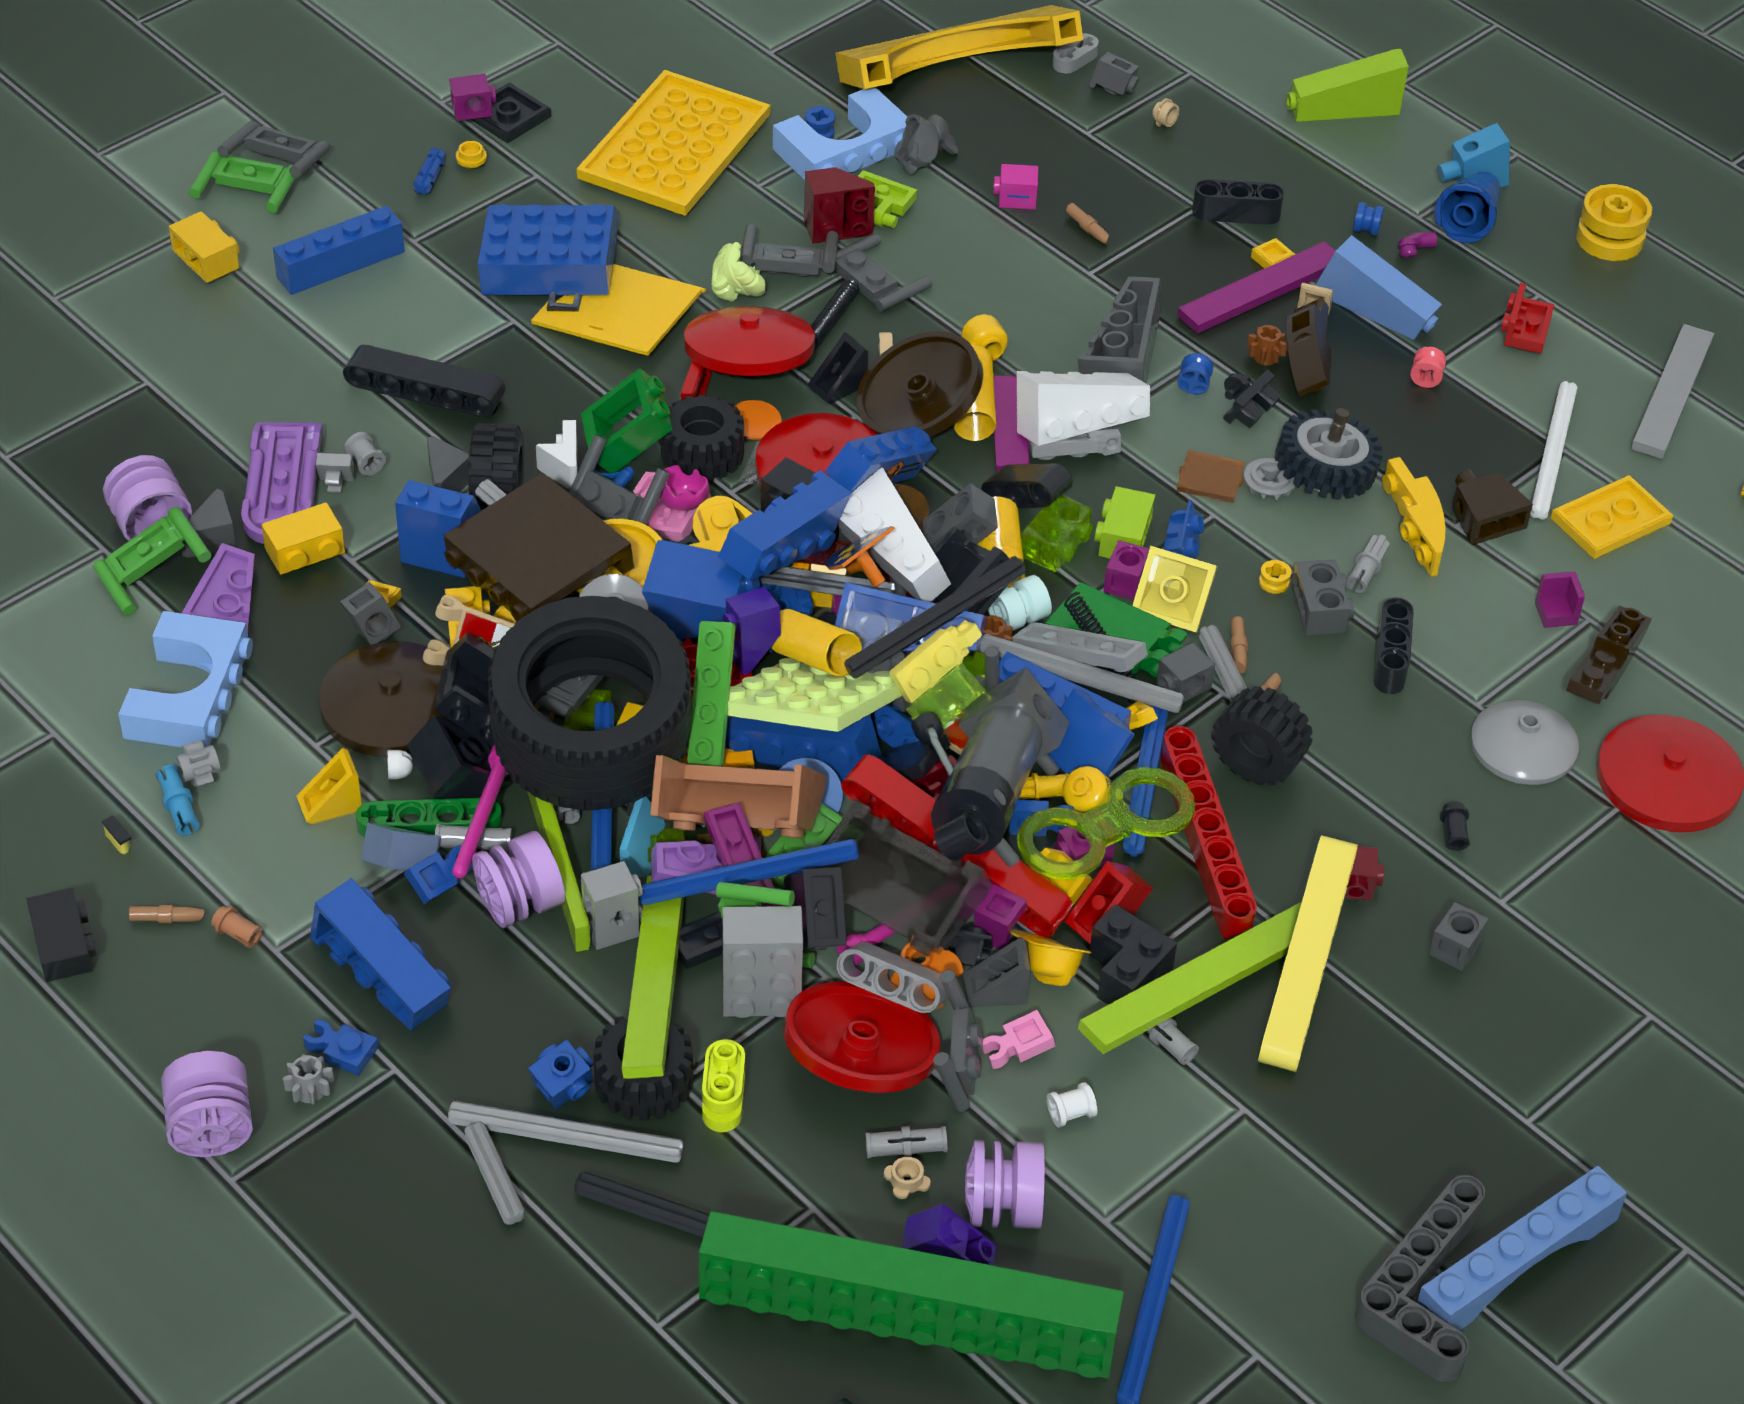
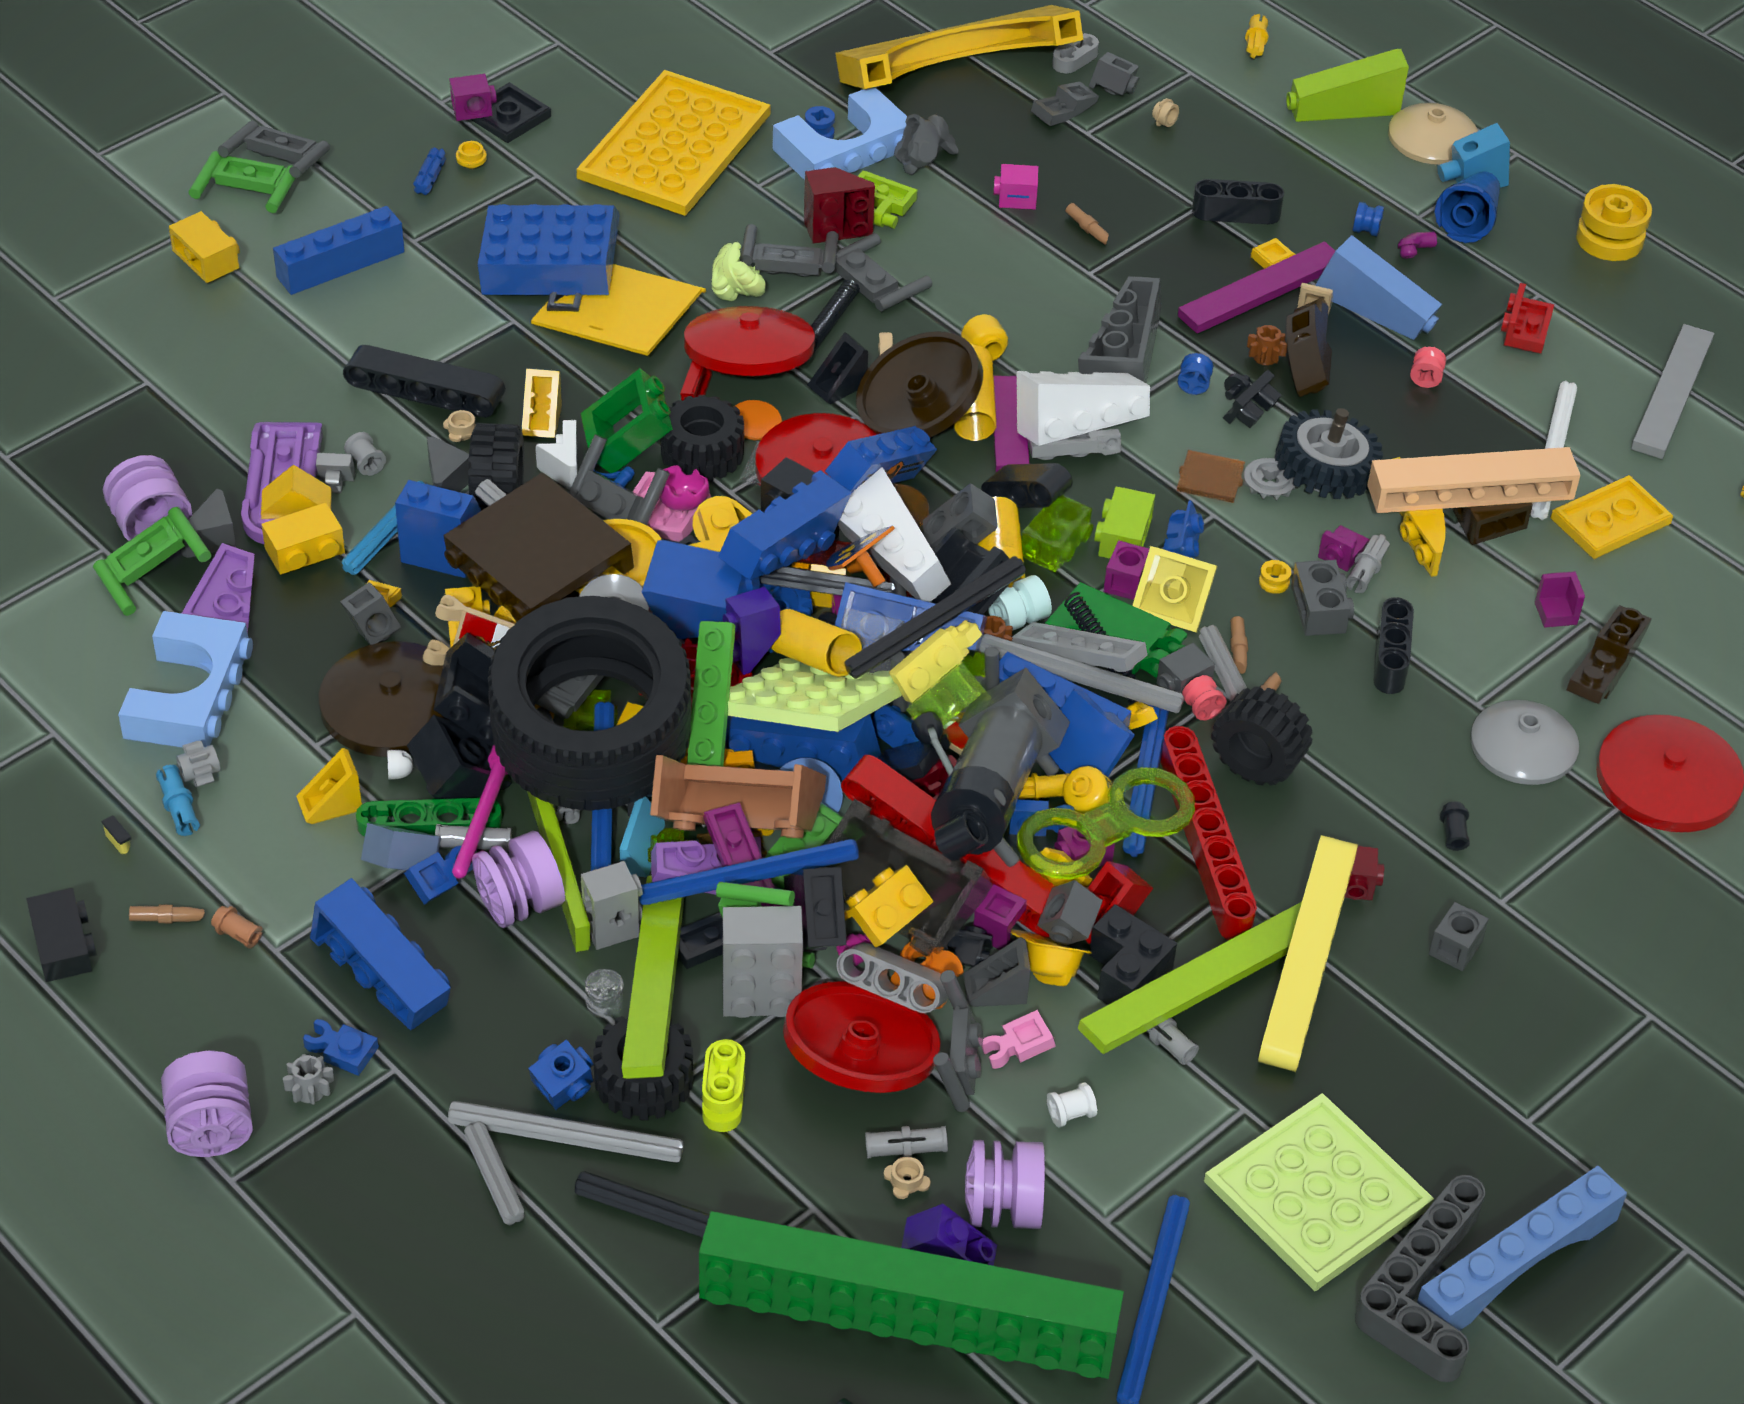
none -> yellow slope [261,464,332,519]
none -> dark azure axle [342,481,429,575]
none -> tan plate [443,410,475,442]
none -> yellow slope [522,369,562,438]
none -> clear wheel [585,969,624,1018]
none -> yellow bracket [844,865,934,948]
none -> dark grey slope [1031,81,1099,126]
none -> dark grey brick [1037,880,1103,946]
none -> coral wheel [1182,675,1227,720]
none -> yellowish green plate [1204,1093,1434,1291]
none -> yellow axle [1245,14,1269,59]
none -> magenta bracket [1318,525,1370,572]
none -> light nougat brick [1367,447,1580,513]
none -> tan dish [1388,103,1478,165]

